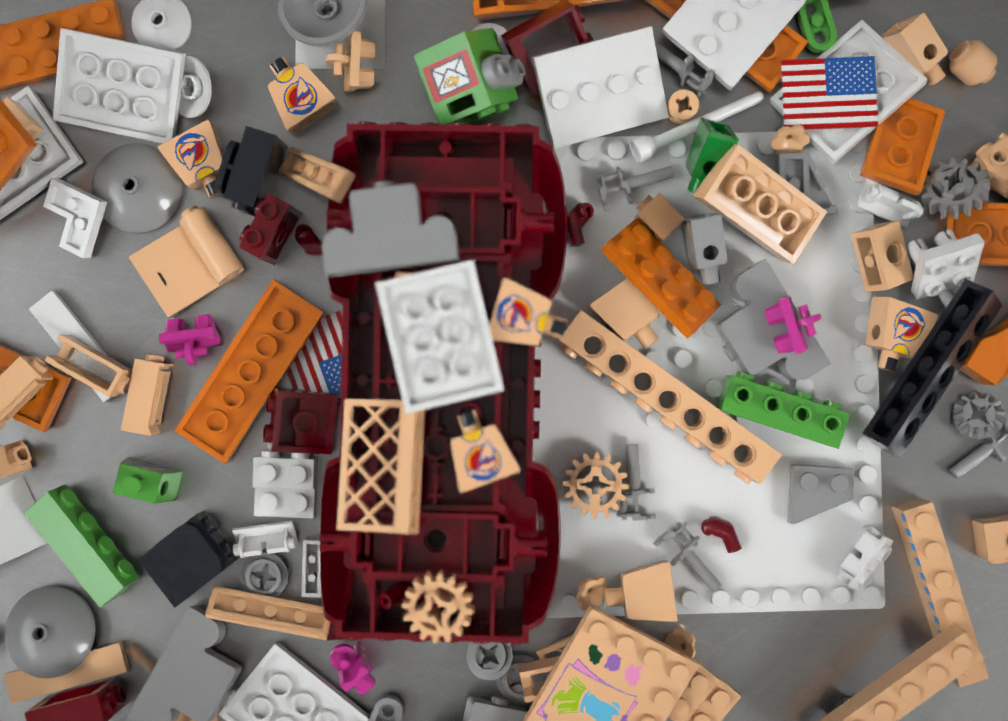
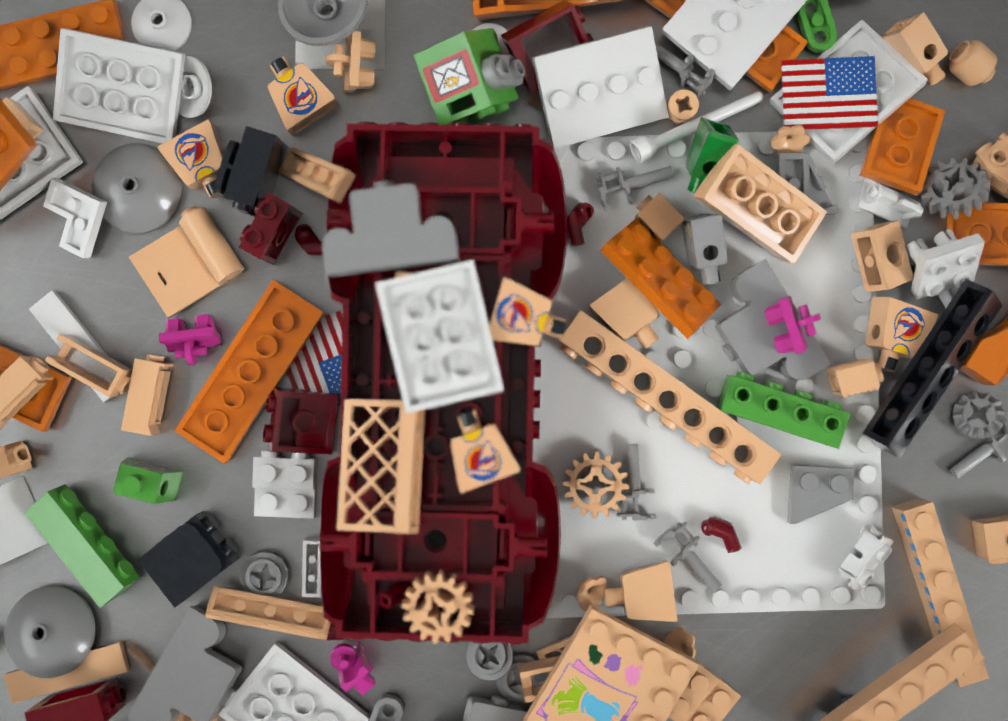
white hinge [232,521,299,558] -> none
none -> light nougat brick [826,359,883,398]

